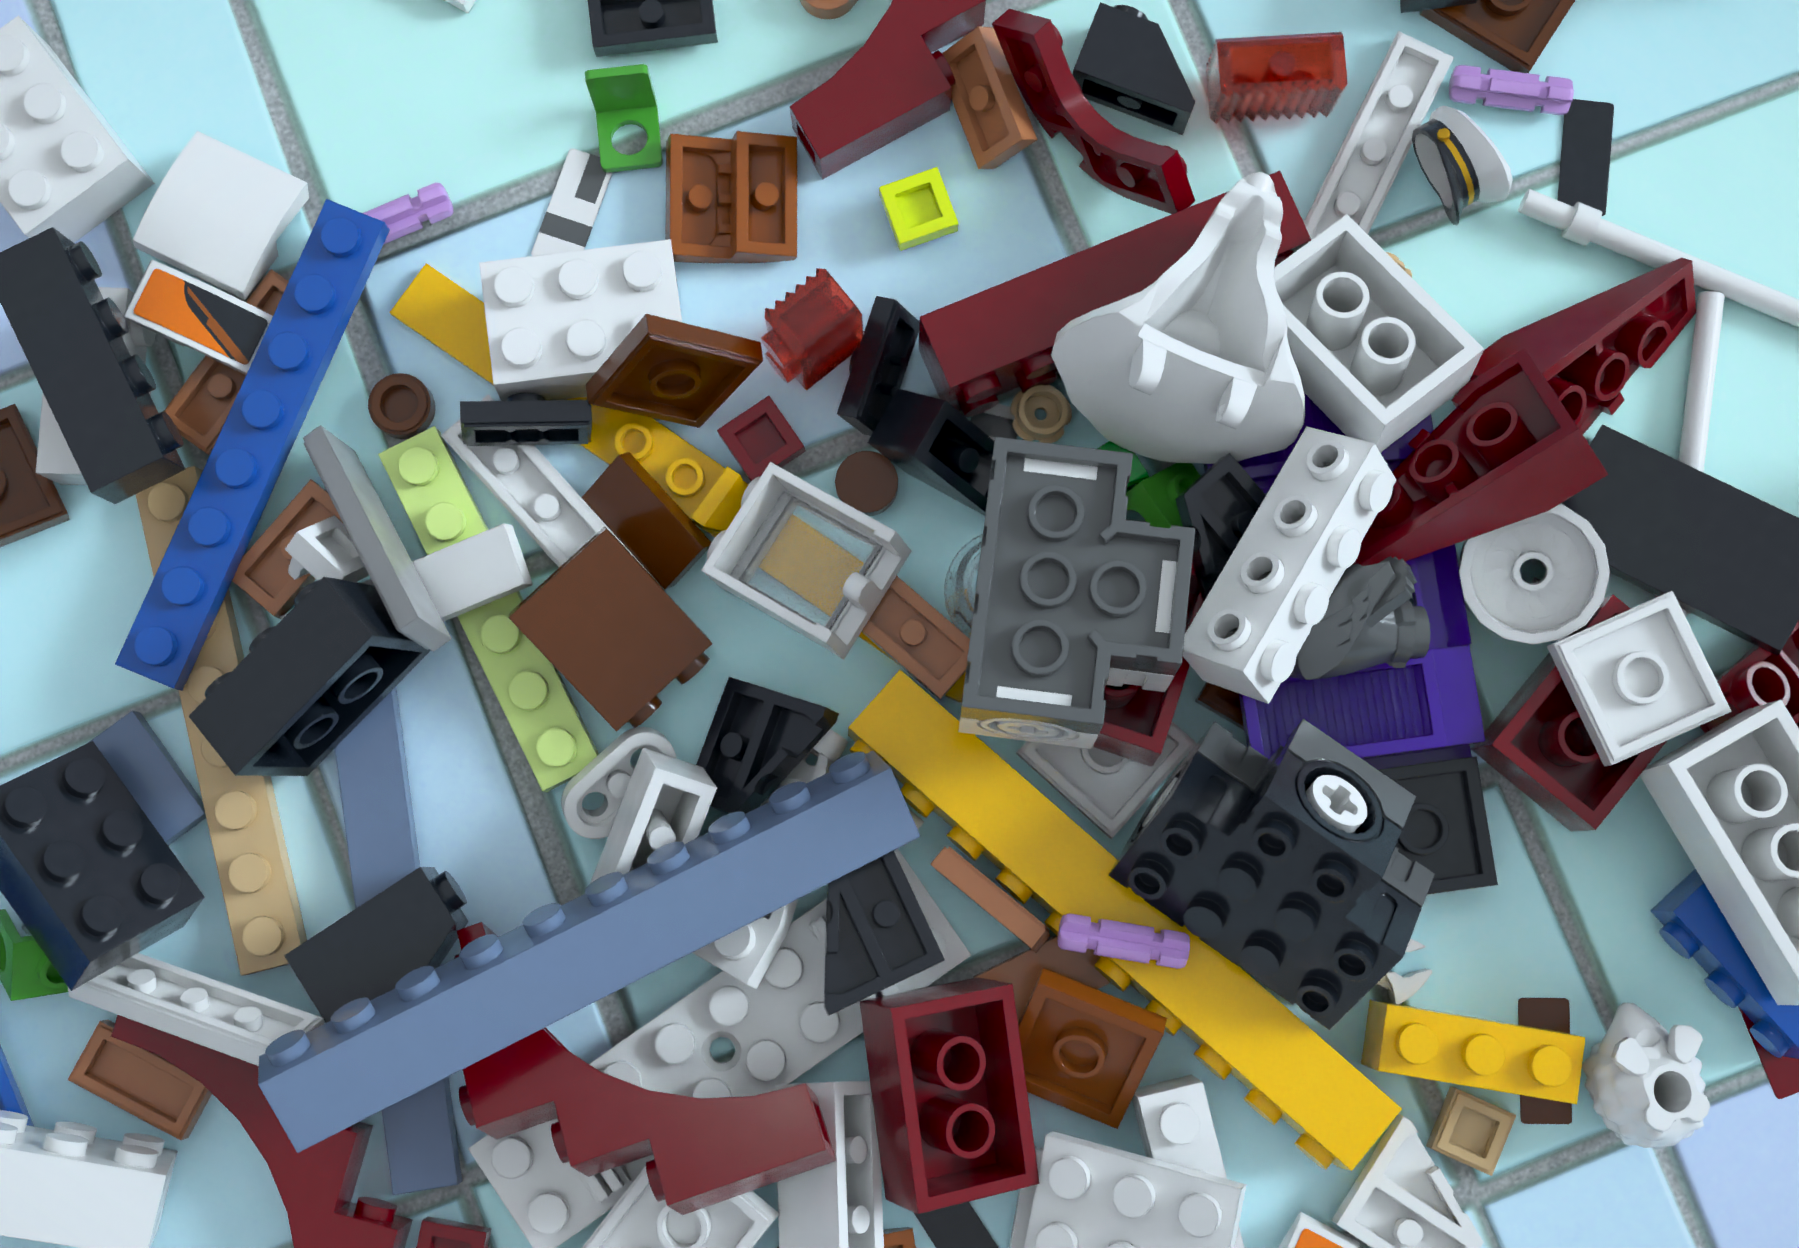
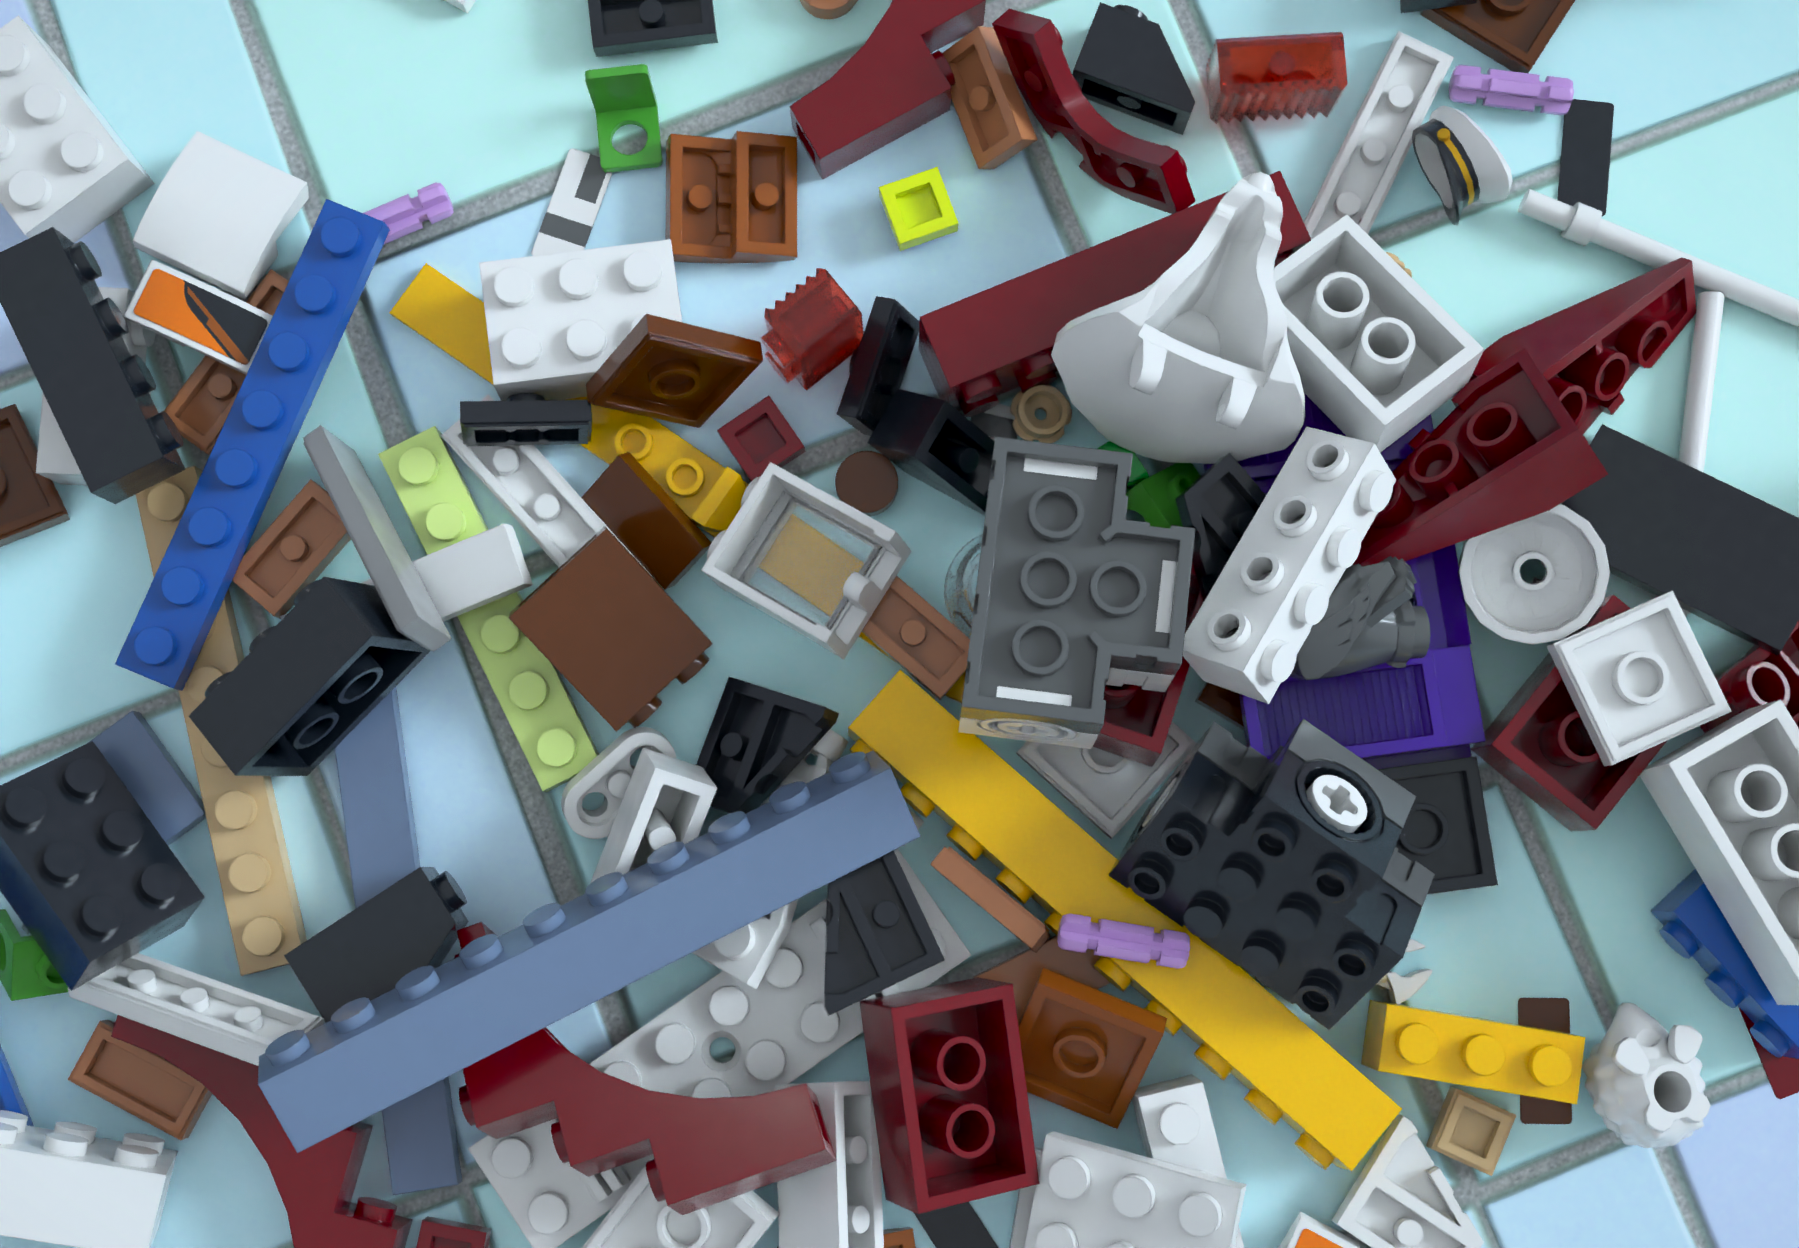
white tile [285,515,369,582] -> none
reddish brown tile [368,373,435,439] -> none

